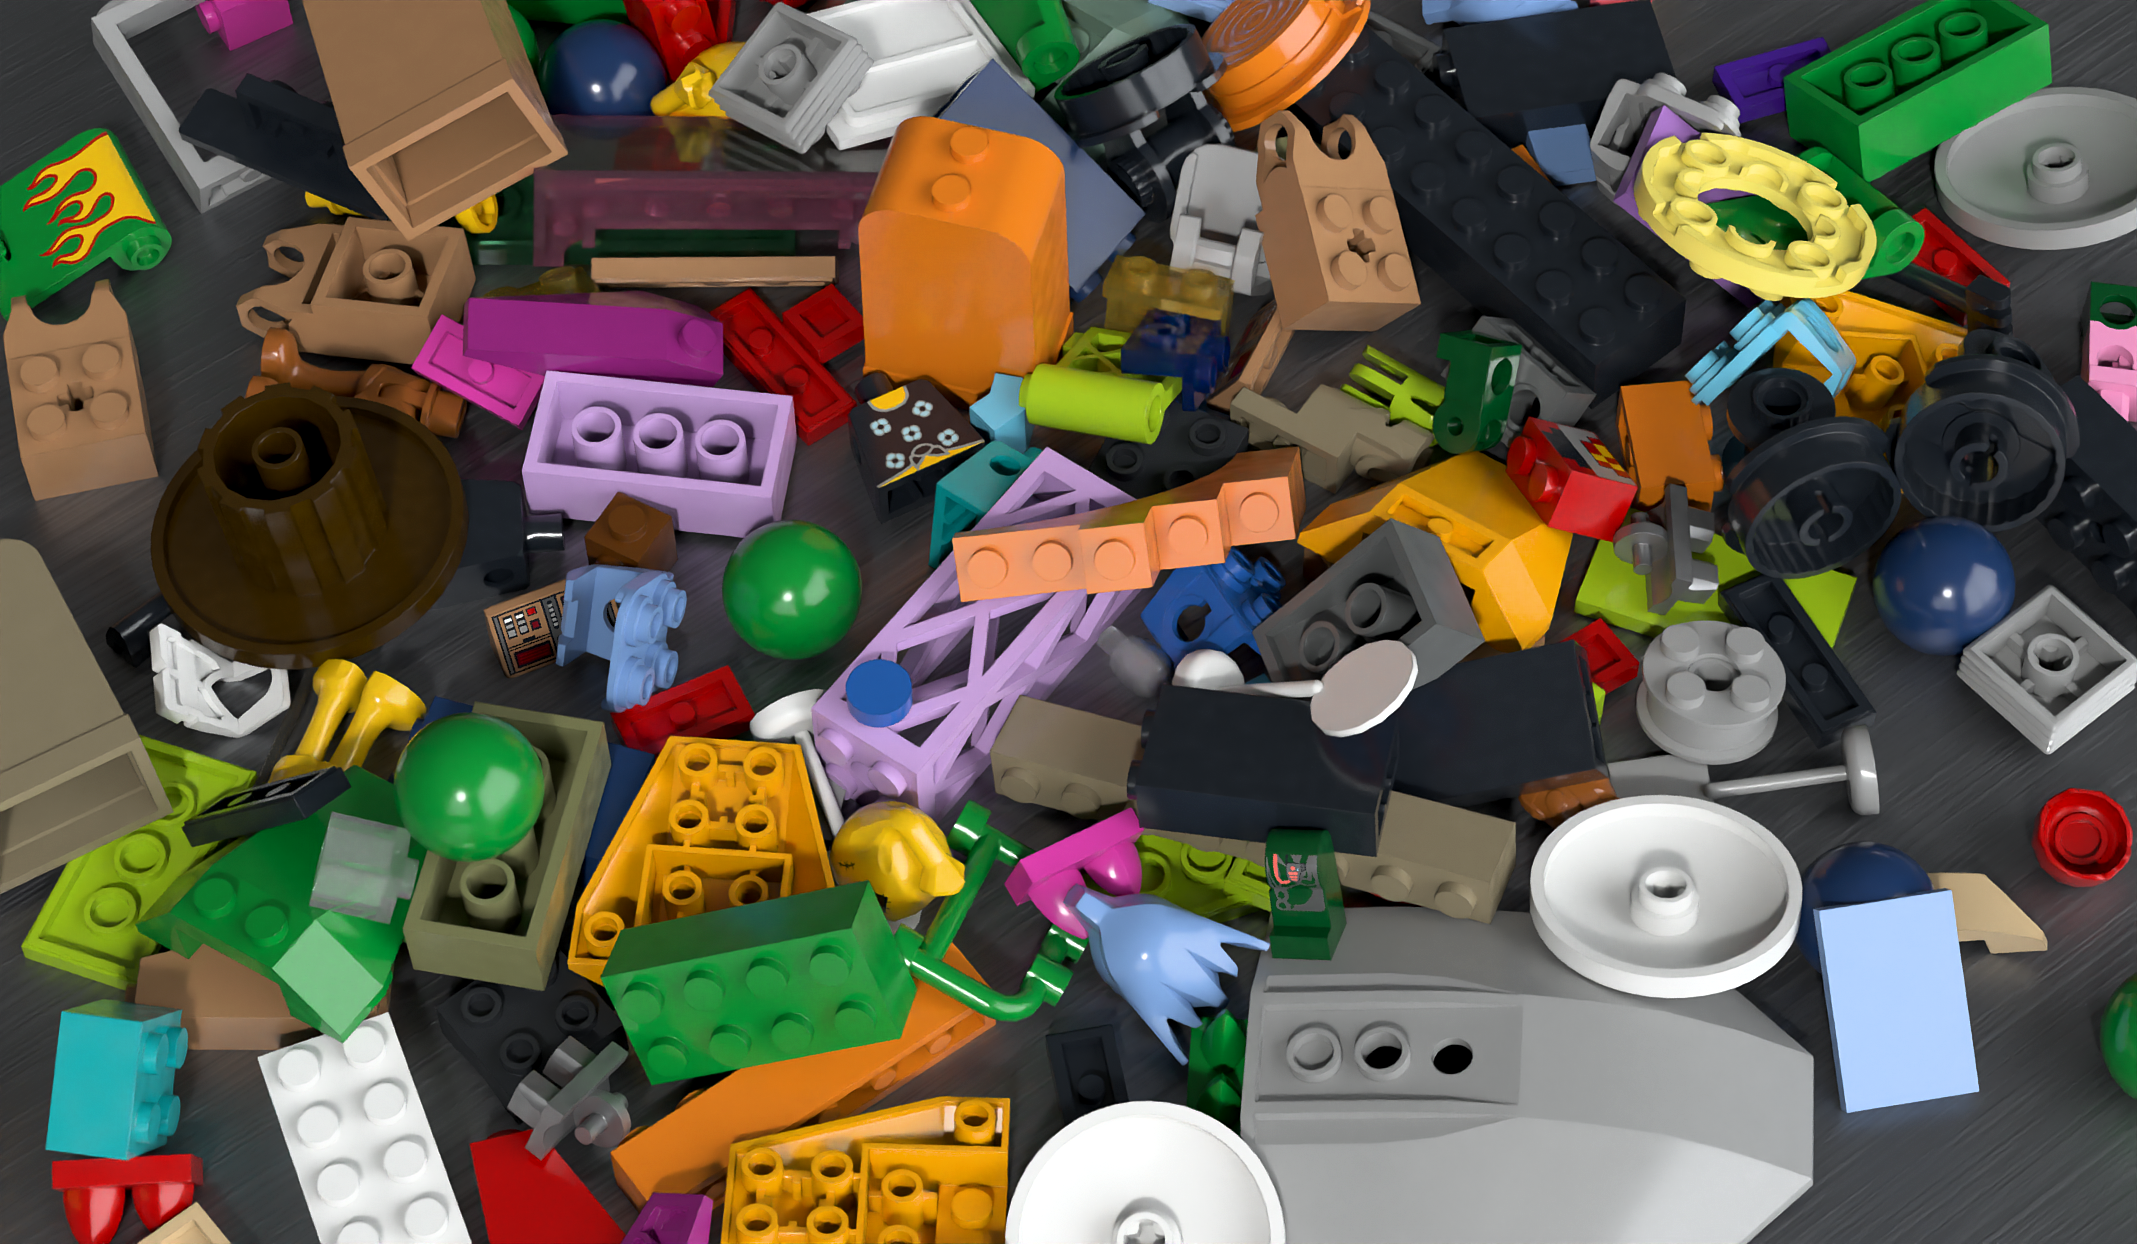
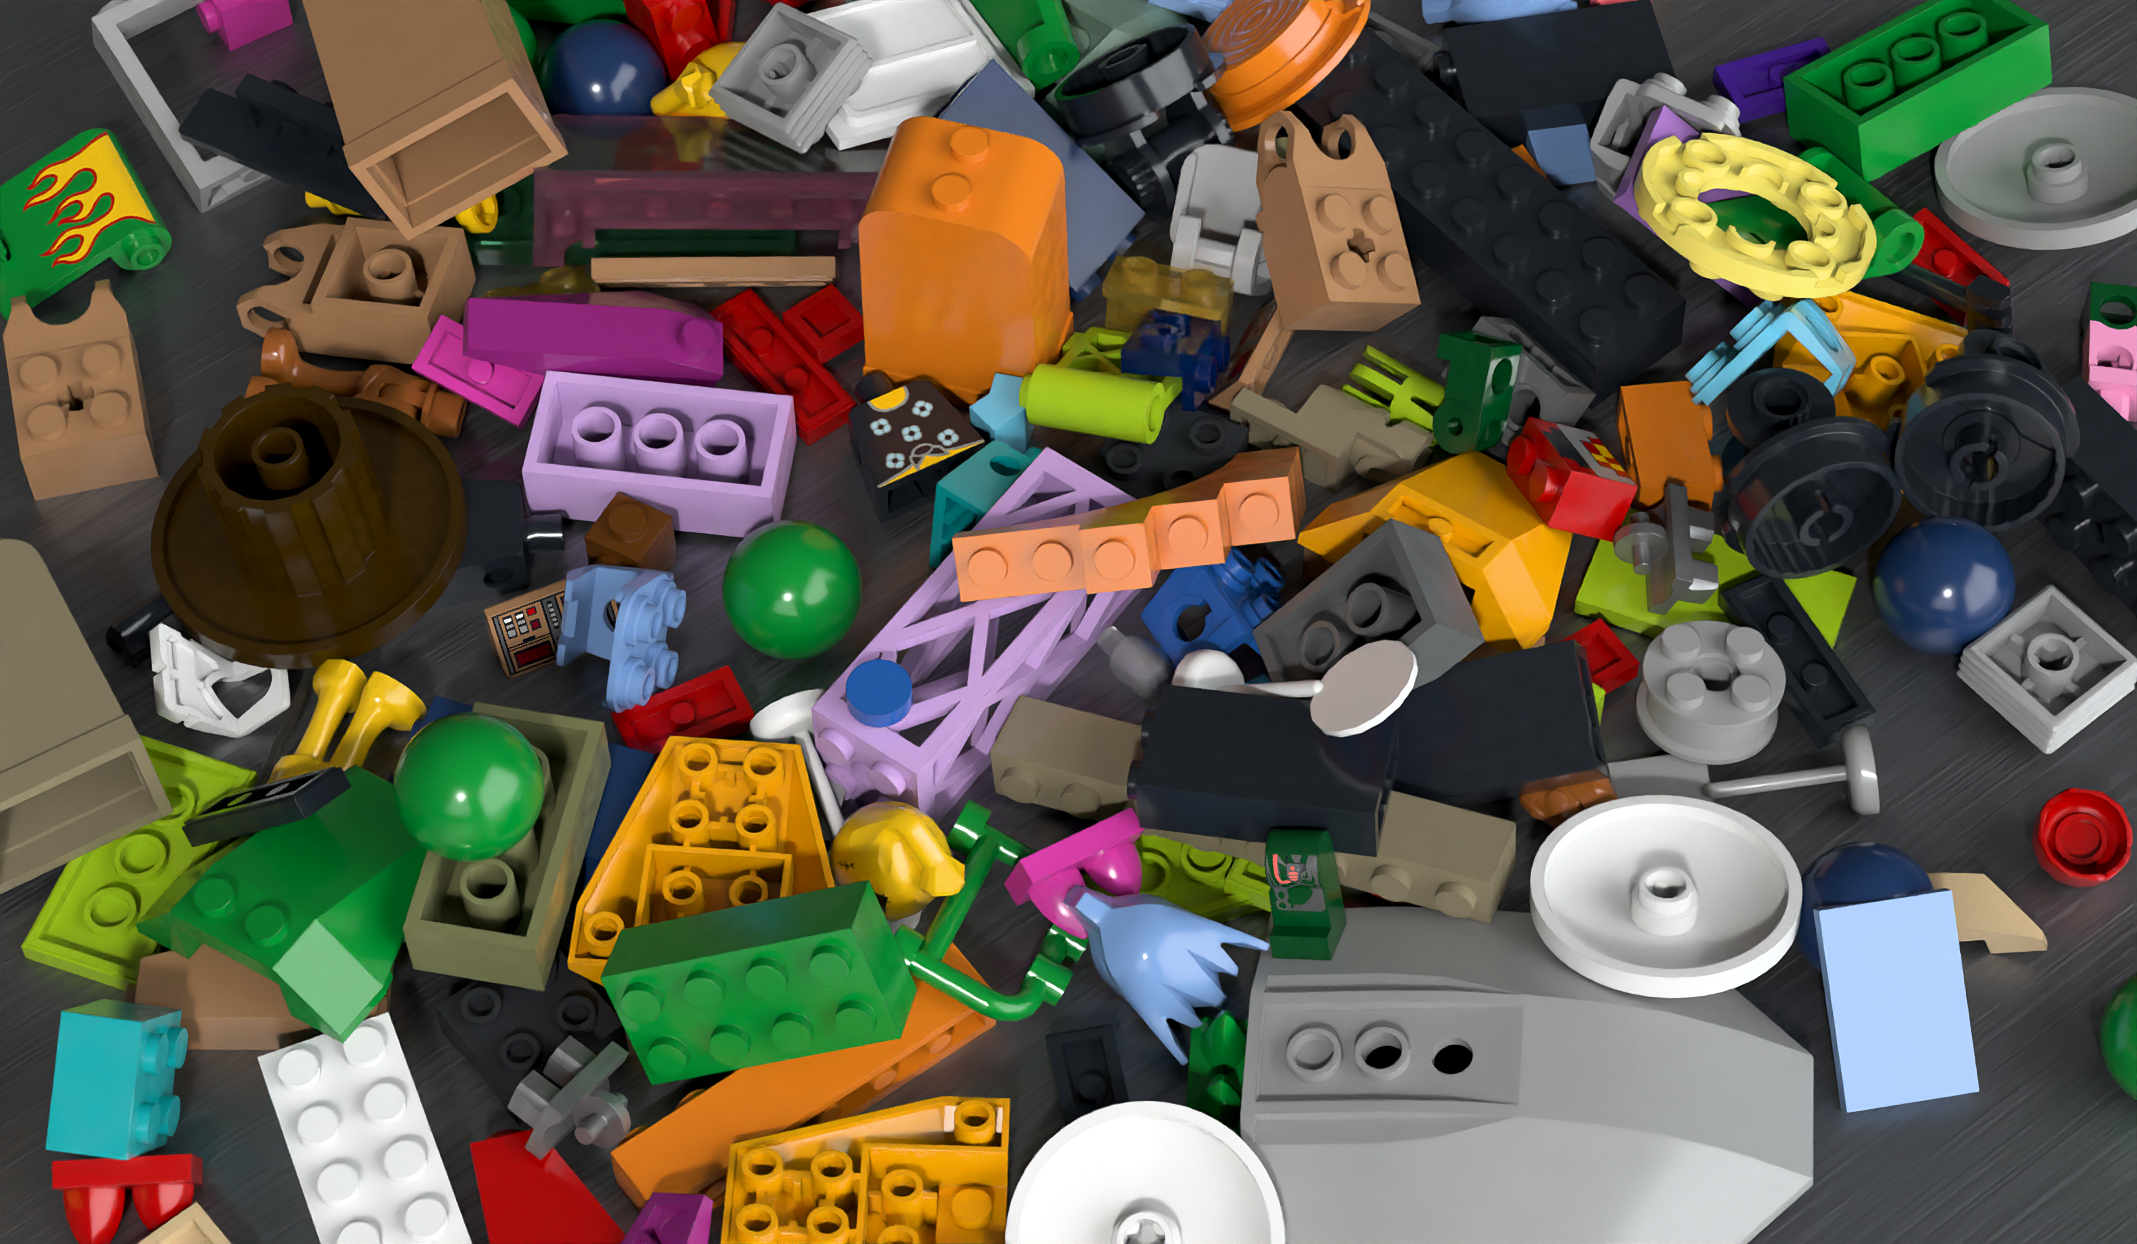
clear brick [309,812,419,924] -> none

